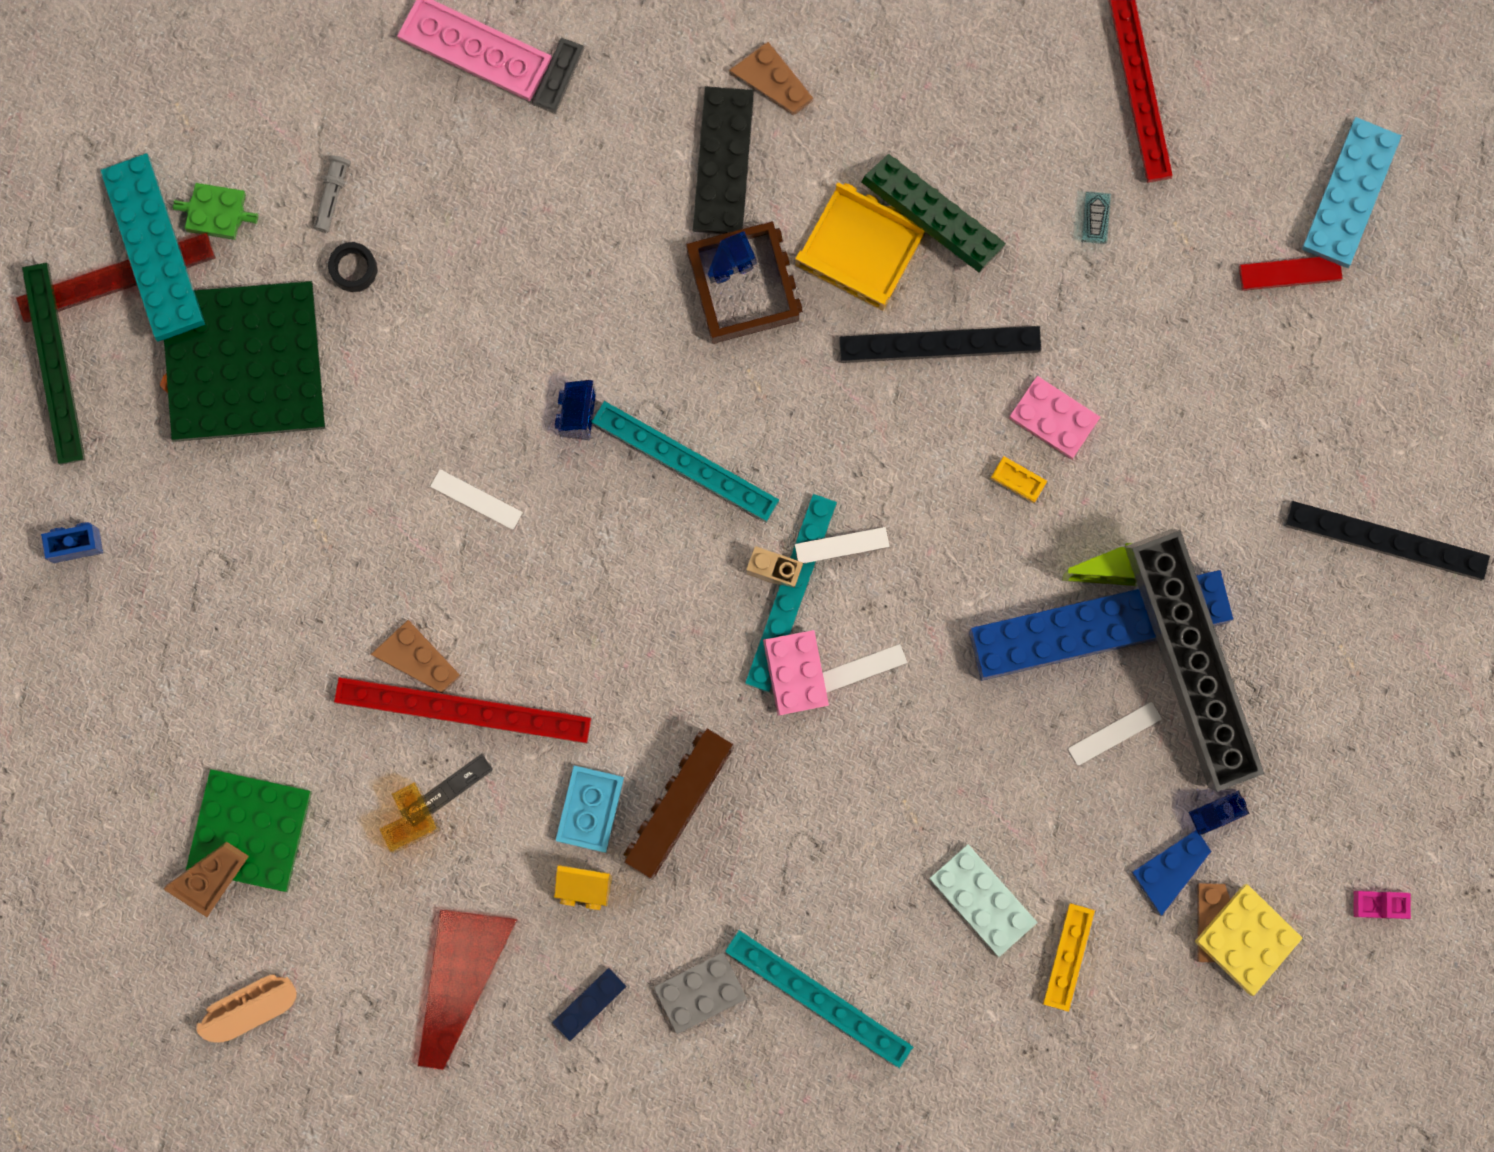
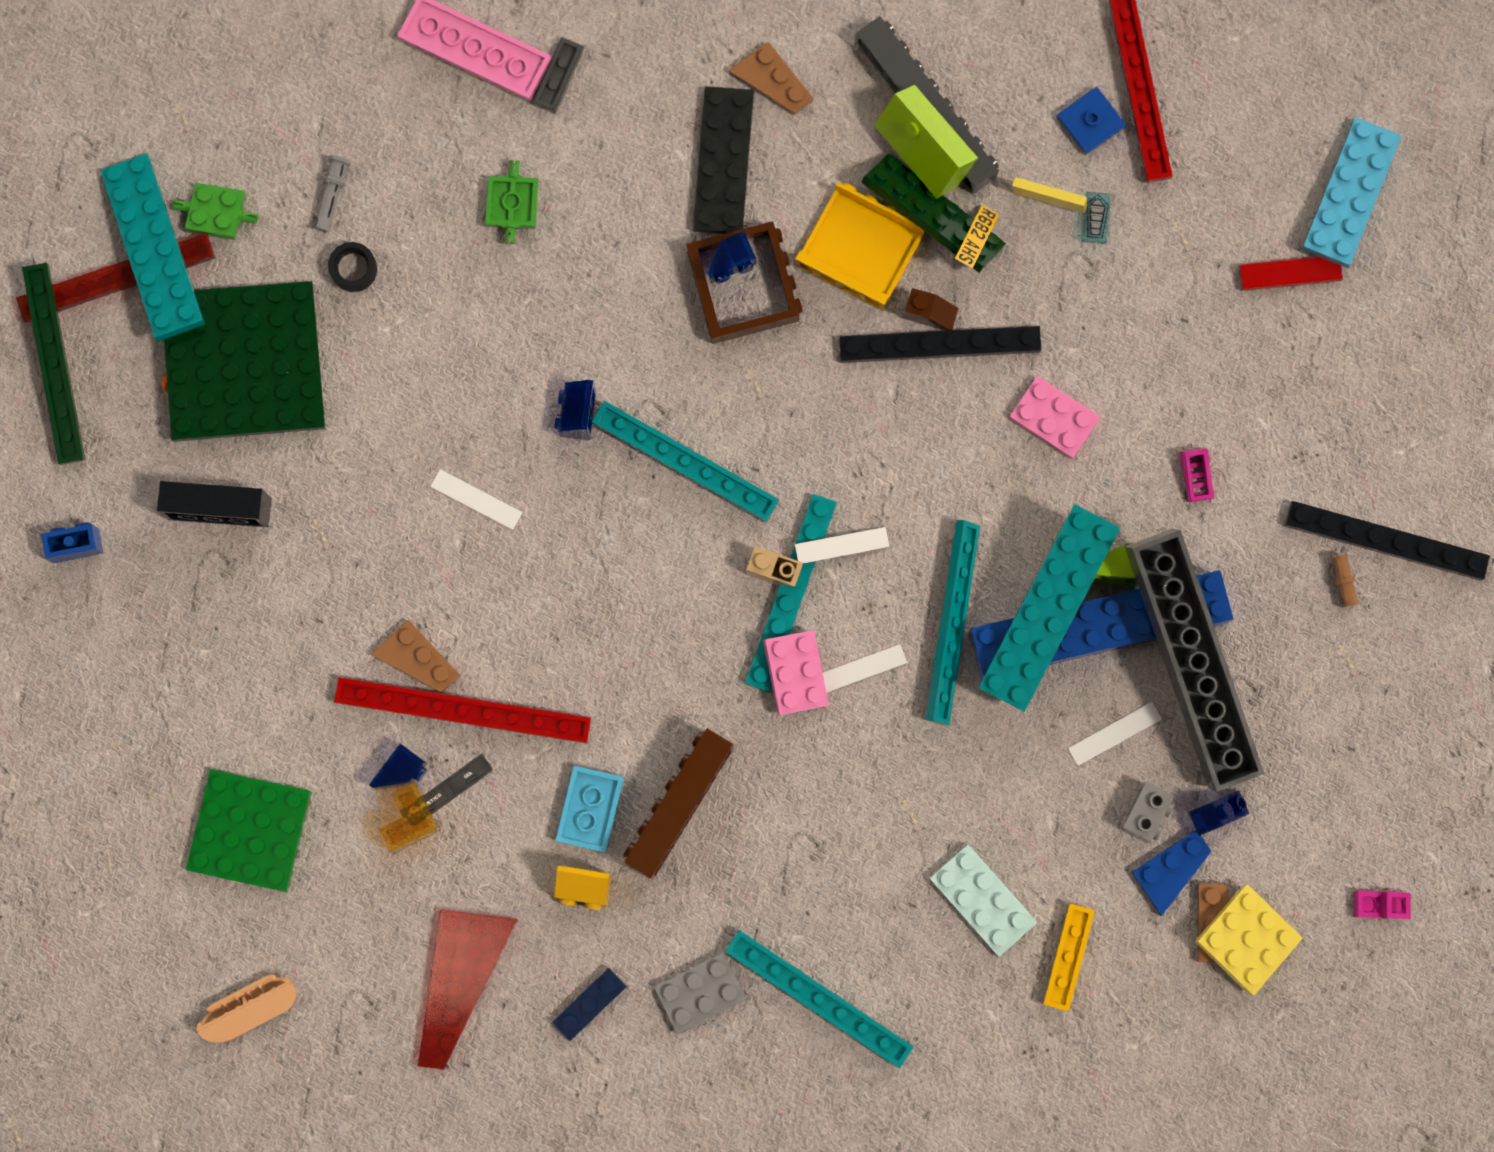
medium nougat wing [163,842,248,917] -> none
yellow plate [990,456,1047,504] -> none
none -> black brick [157,481,272,528]
none -> clear blue slope [369,744,428,790]
none -> bright green plate [485,160,539,245]
none -> dark grey brick [855,16,999,194]
none -> lime brick [874,85,978,199]
none -> reddish brown slope [903,288,958,331]
none -> teal plate [925,520,980,725]
none -> yellow sticker [955,205,999,269]
none -> teal plate [978,504,1121,712]
none -> light yellow tile [1012,177,1087,214]
none -> blue plate [1056,87,1126,155]
none -> light grey brick [1120,781,1175,843]
none -> dark pink slope [1179,448,1214,502]
none -> medium nougat pin [1331,554,1359,608]

